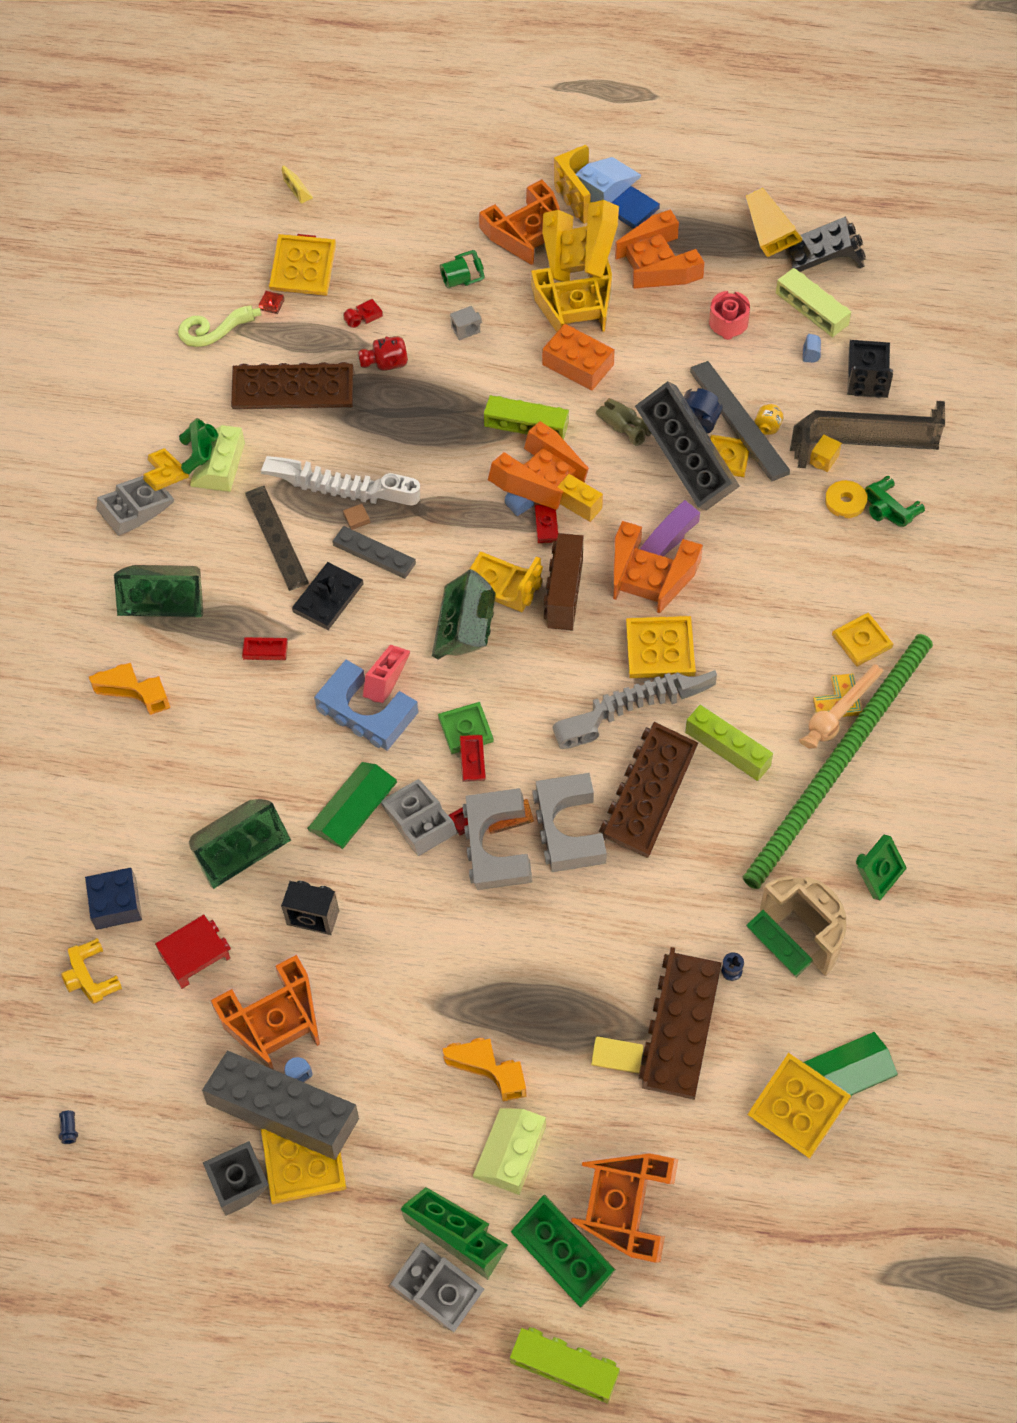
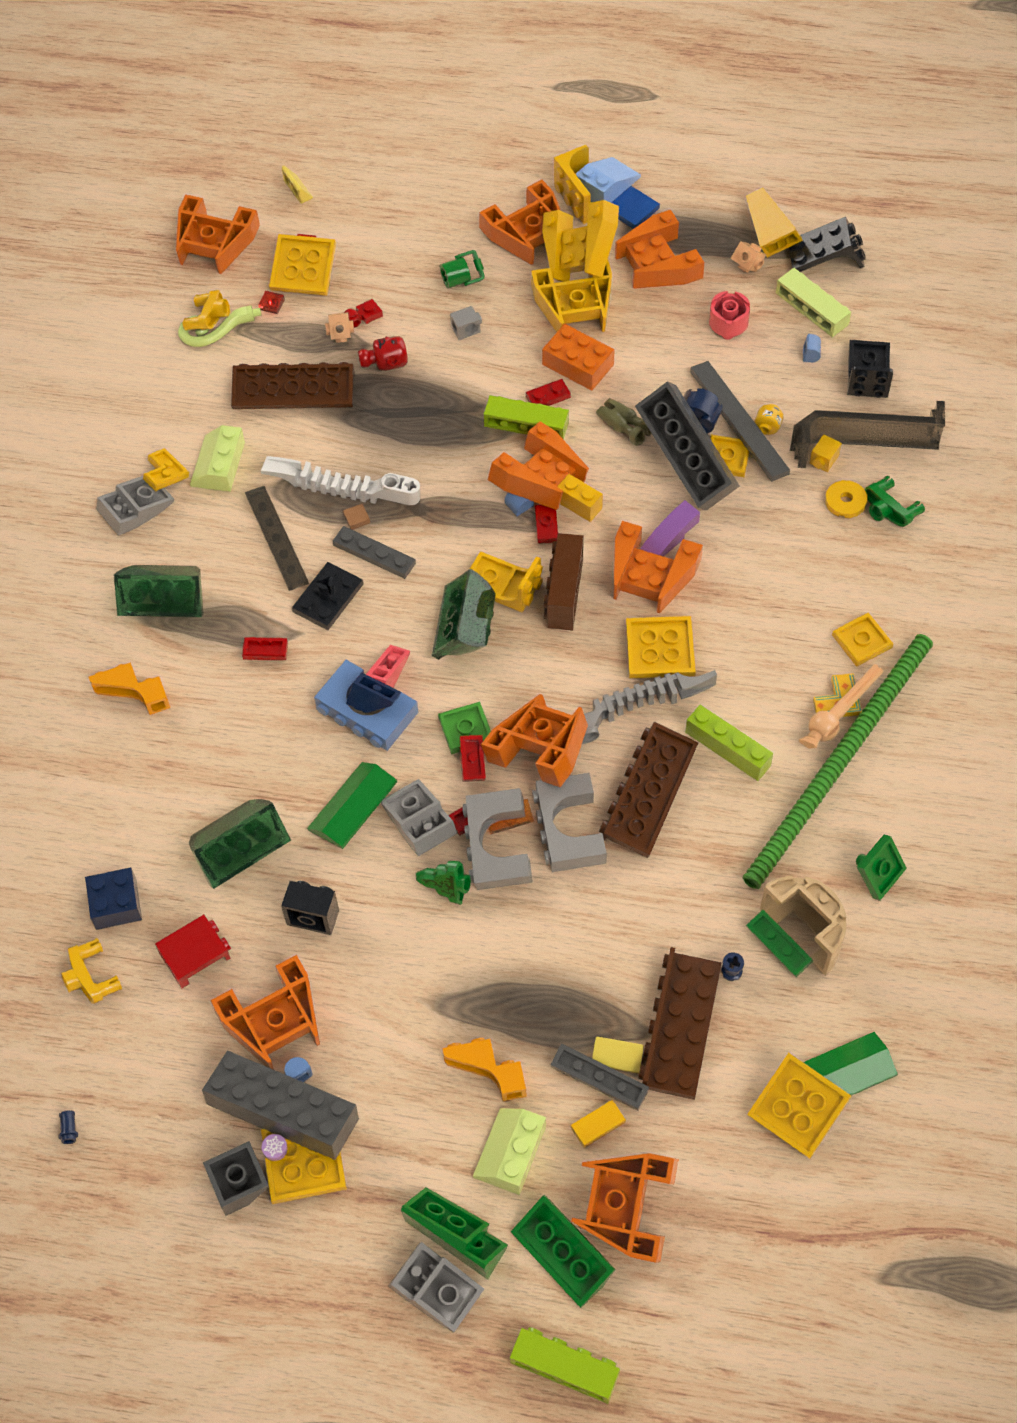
green connector [179,418,219,474] -> none
none -> orange wedge [176,194,260,274]
none -> yellow connector [182,290,230,331]
none -> lavender tile [262,1134,288,1161]
none -> light nougat brick [325,312,354,343]
none -> dark blue slope [346,673,401,713]
none -> green rock [416,861,471,905]
none -> orange wedge [481,694,588,787]
none -> red plate [526,379,571,406]
none -> dark grey plate [550,1043,649,1111]
none -> yellow tile [571,1100,626,1148]
none -> light nougat brick [731,241,766,273]

